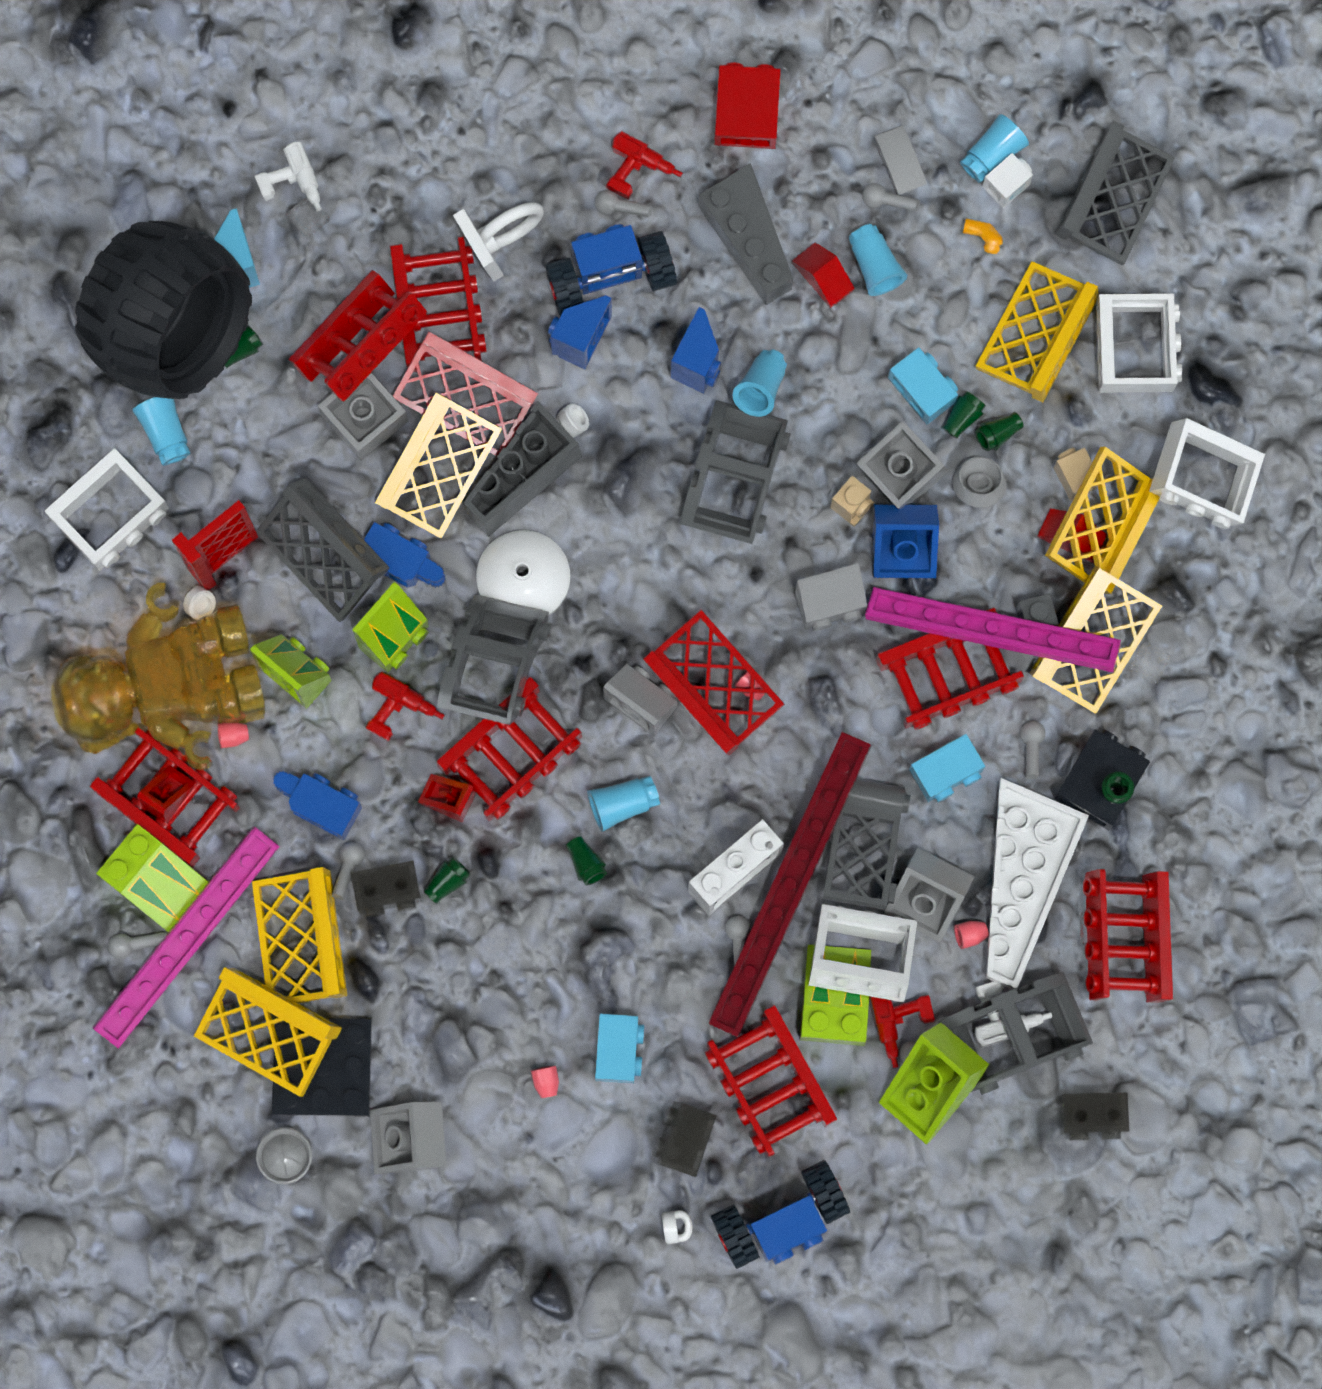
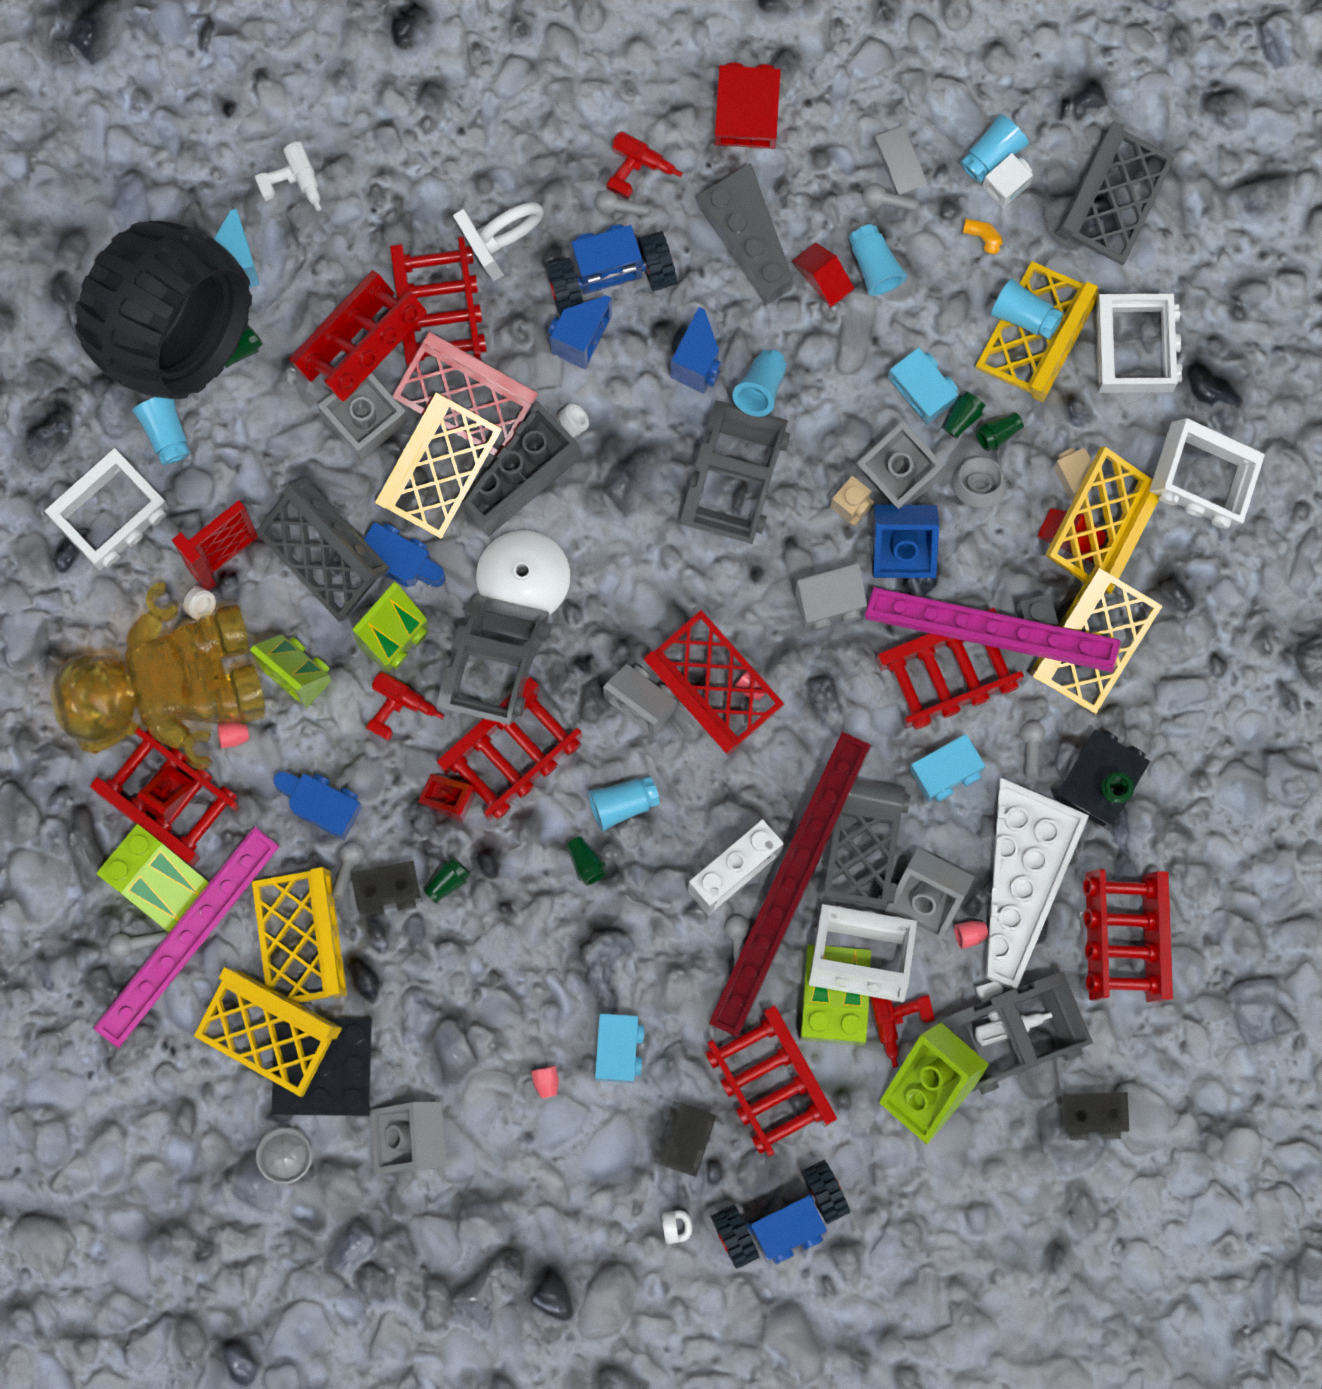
none -> medium azure plant [991,278,1064,340]

